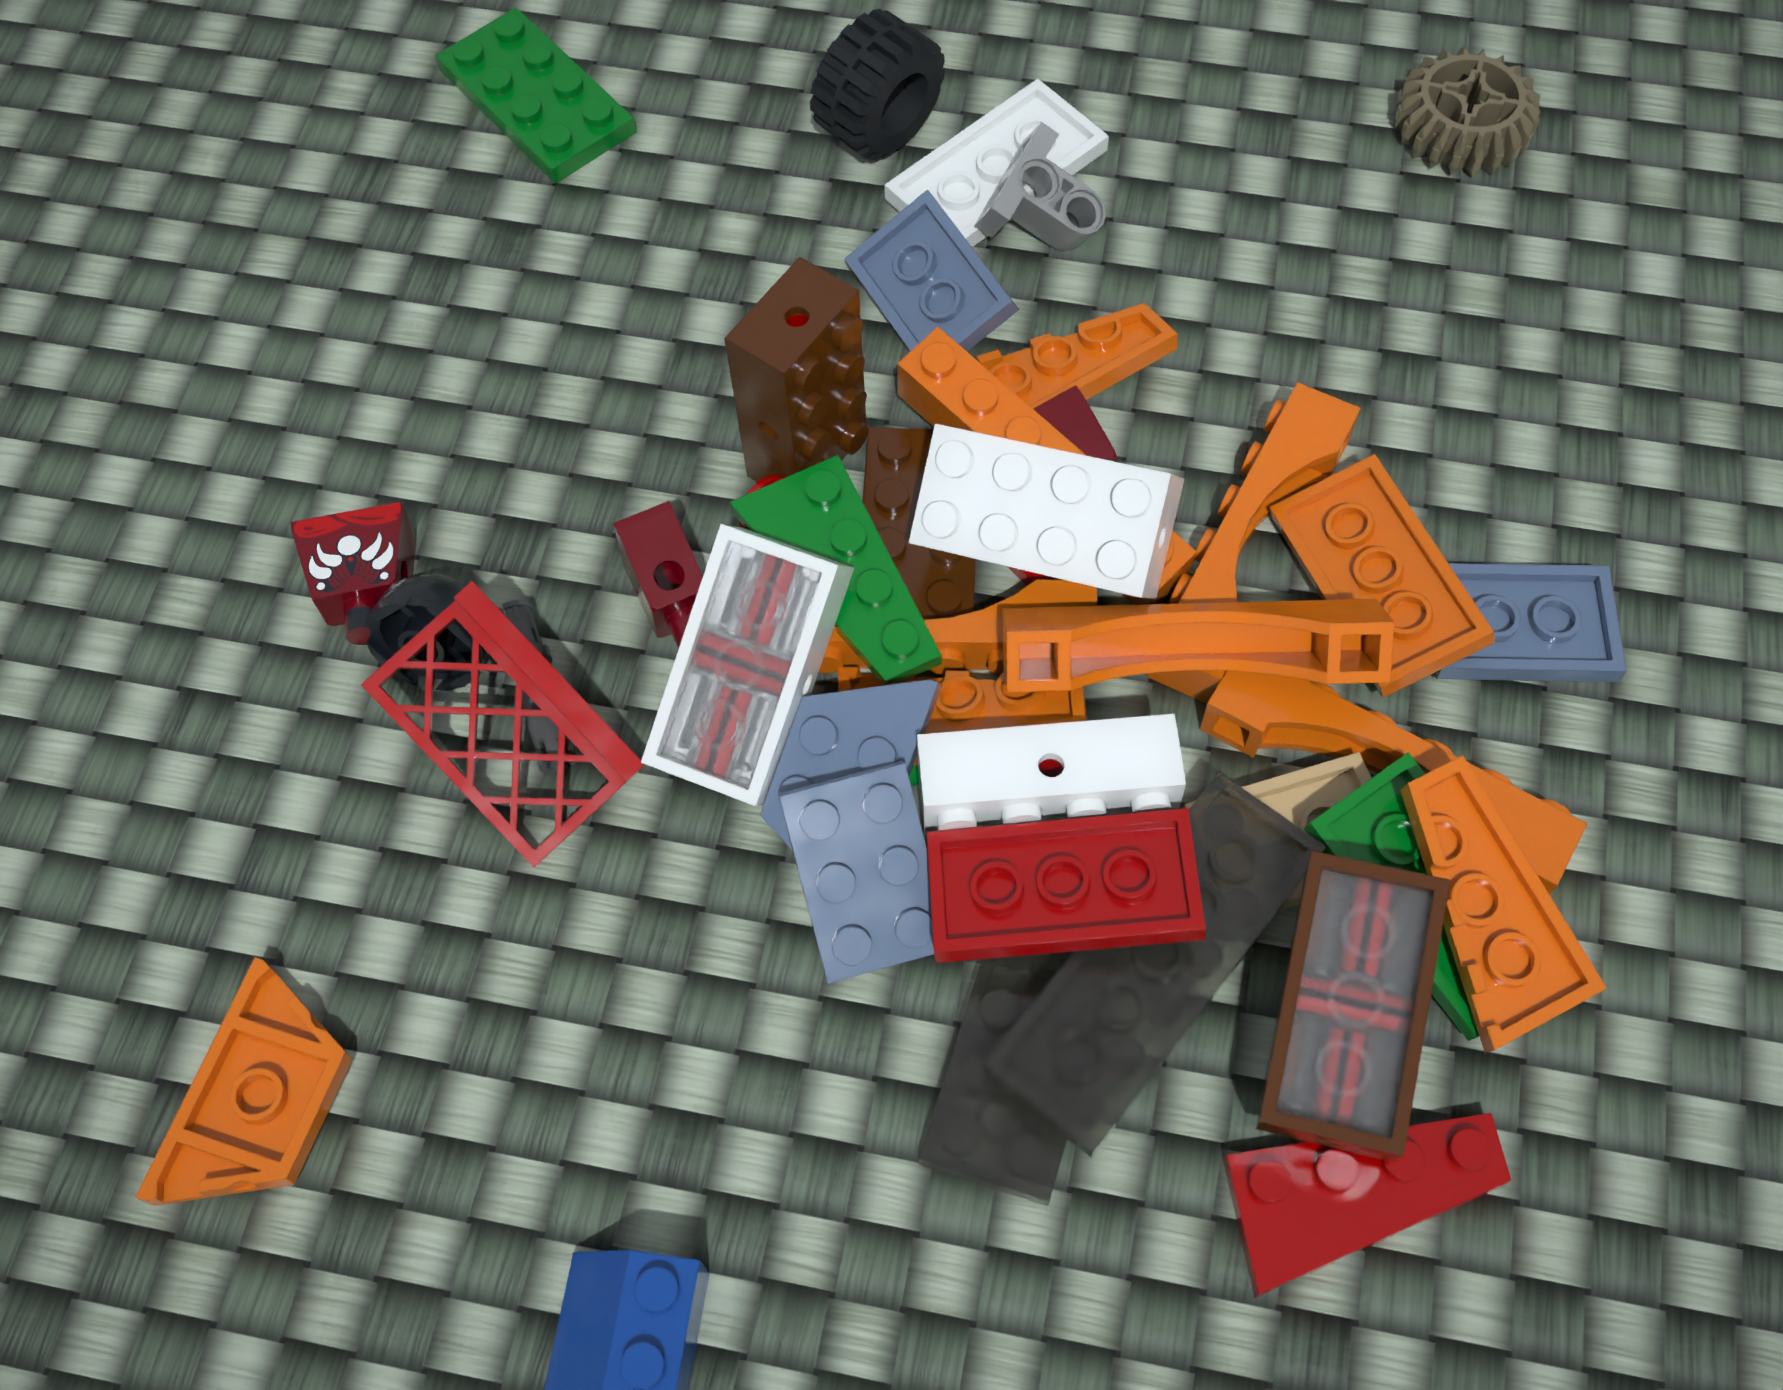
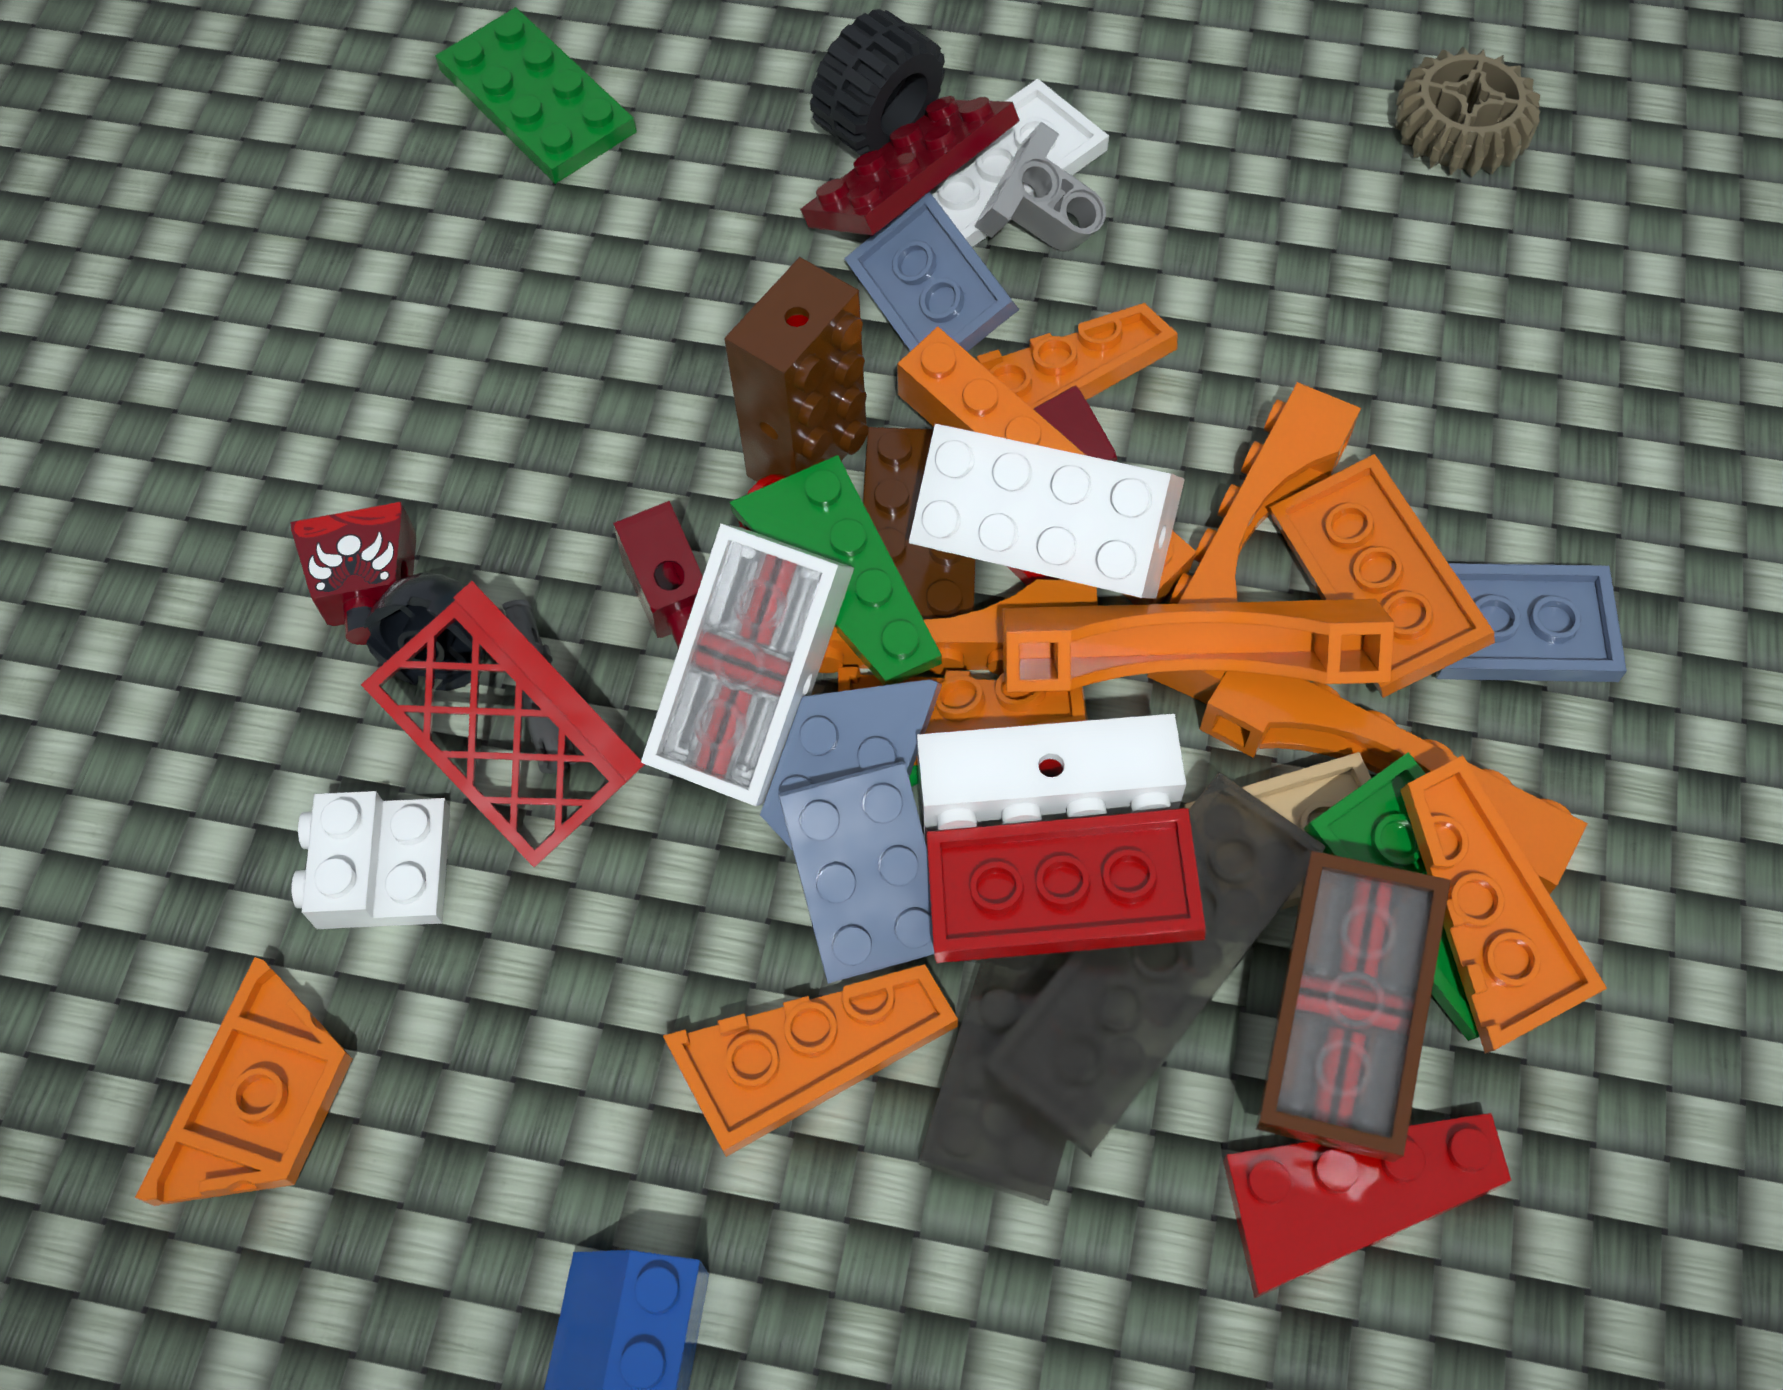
none -> white plate [292,791,450,929]
none -> orange wing [663,964,958,1157]
none -> dark red plate [800,96,1020,235]

